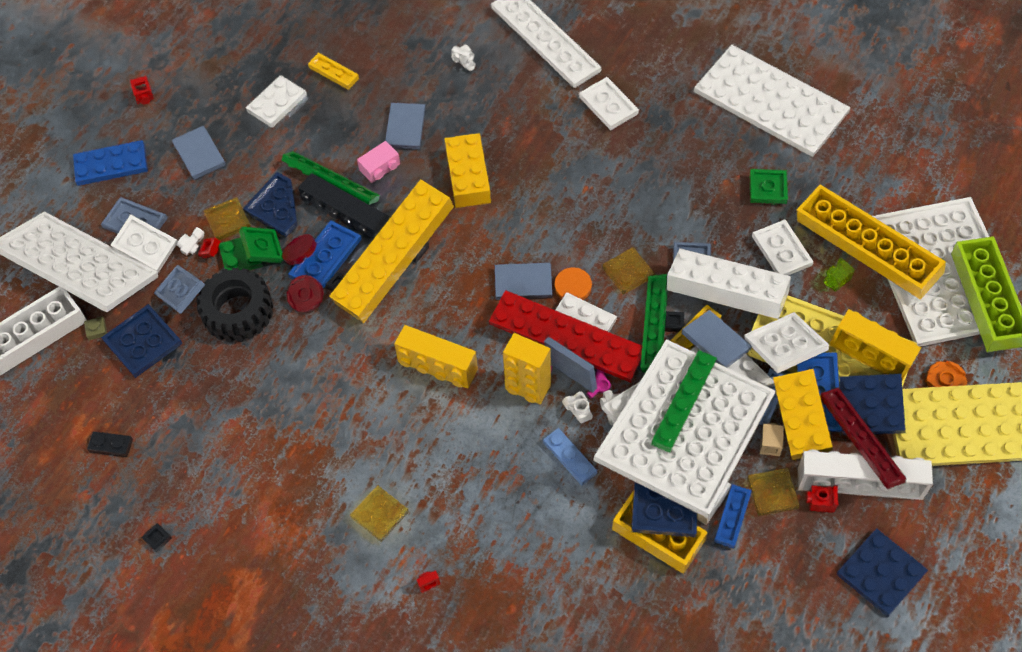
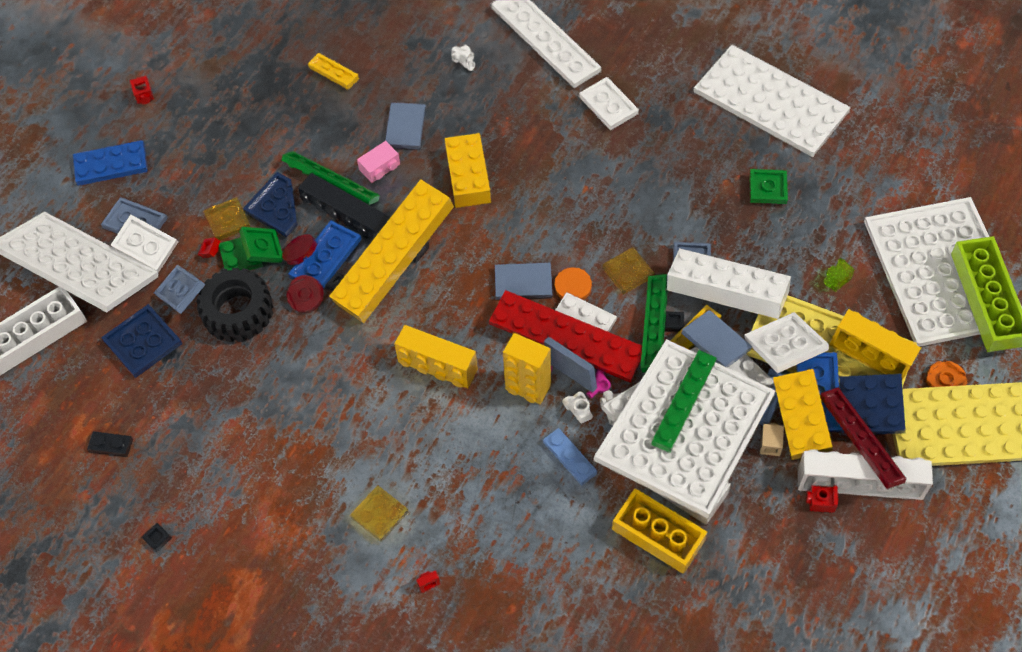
olive plate [84,316,107,340] -> none
sand blue tile [172,126,226,180] -> none
white plate [176,227,205,256] -> none
white plate [246,75,307,128] -> none
dark blue plate [632,481,697,537] -> none
blue plate [714,484,752,549] -> none
clear yellow plate [747,468,800,516] -> none
white plate [752,220,813,276] -> none
yellow brick [797,184,946,300] -> none
dark blue plate [836,528,928,617] -> none

